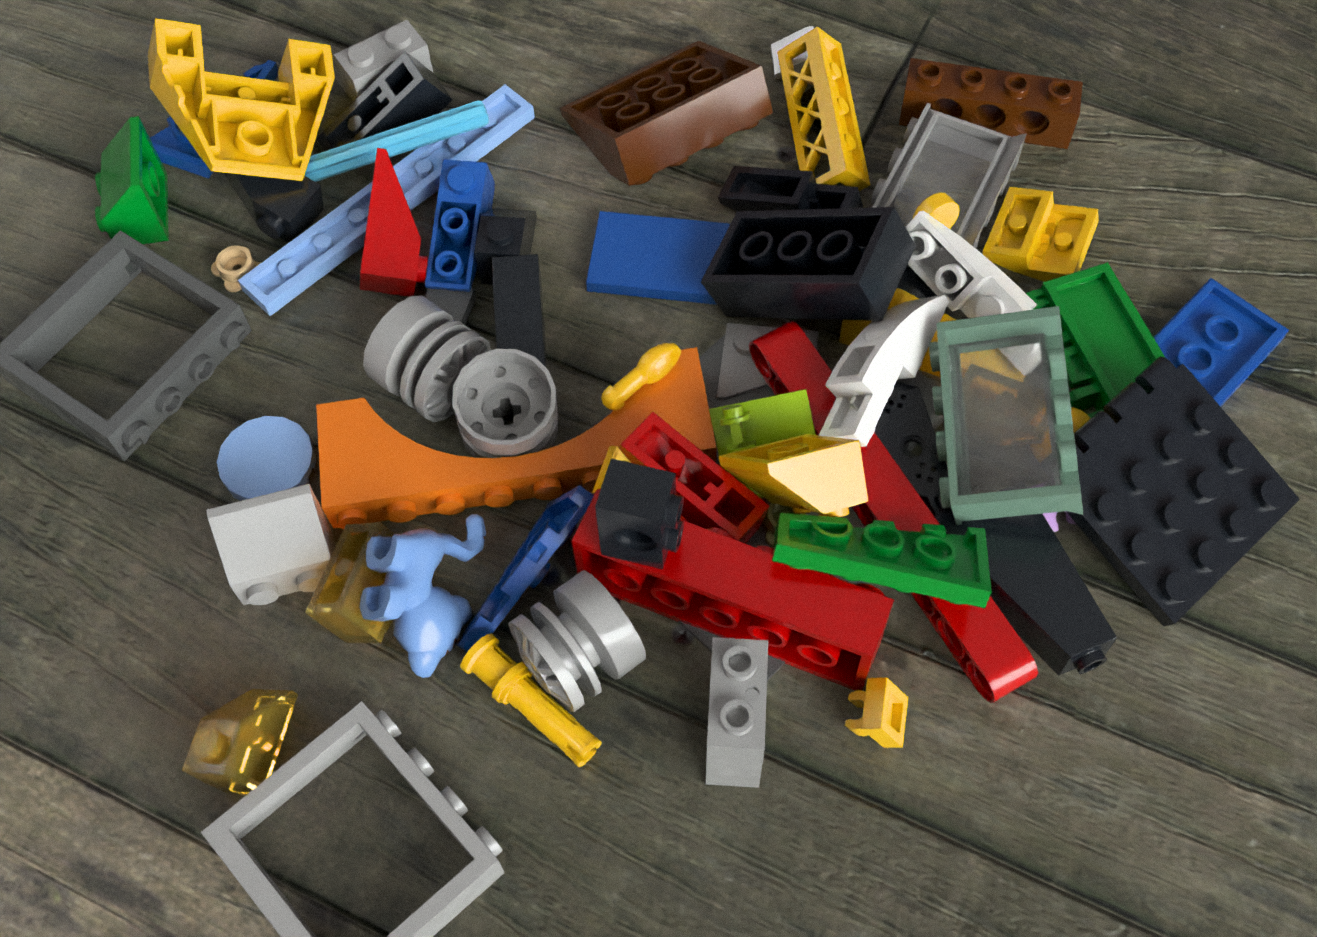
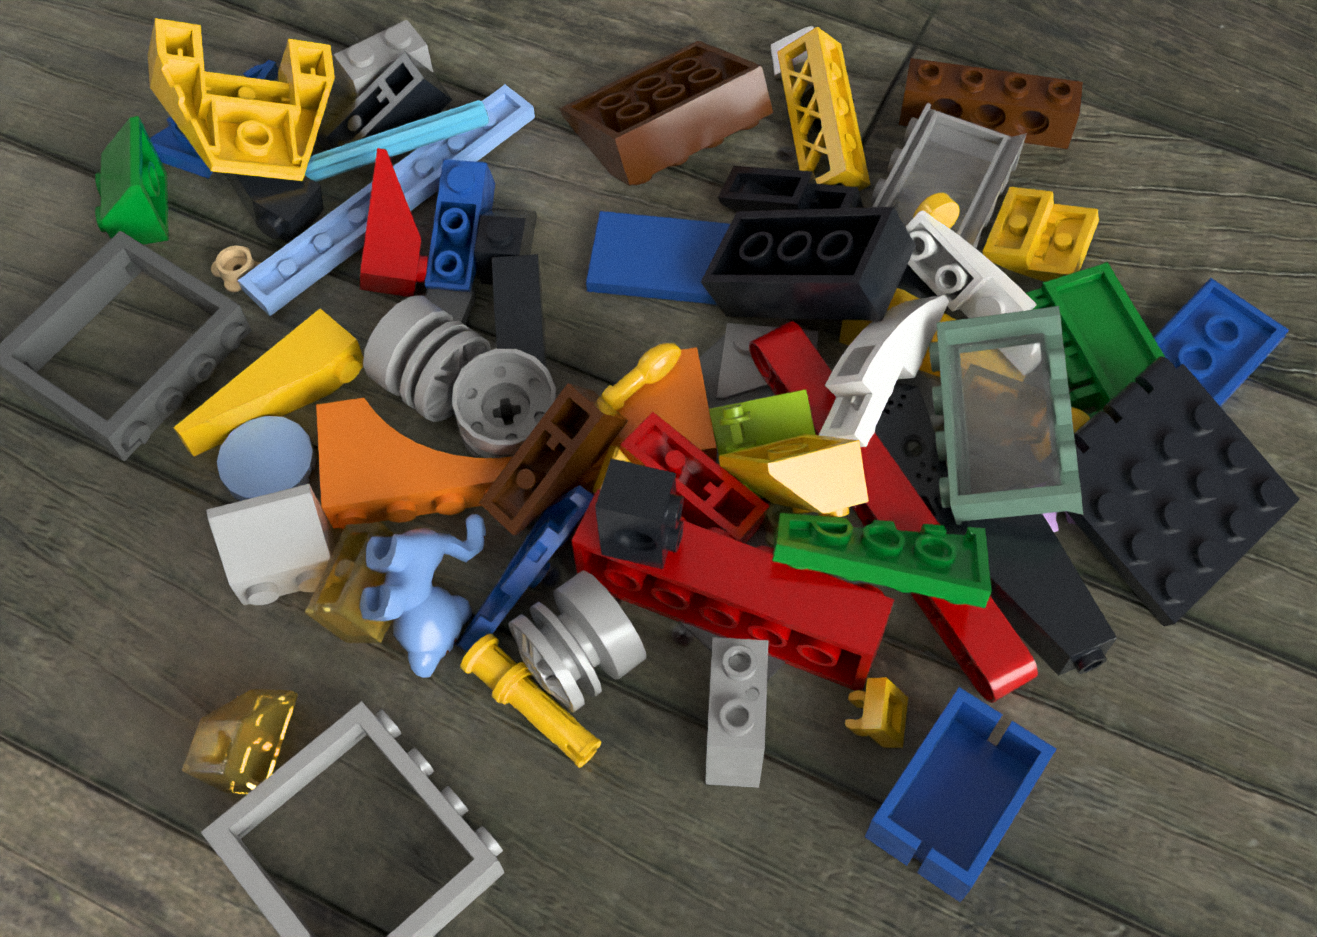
none -> yellow slope [174,309,364,456]
none -> reddish brown slope [479,383,628,535]
none -> blue piece [865,687,1056,902]

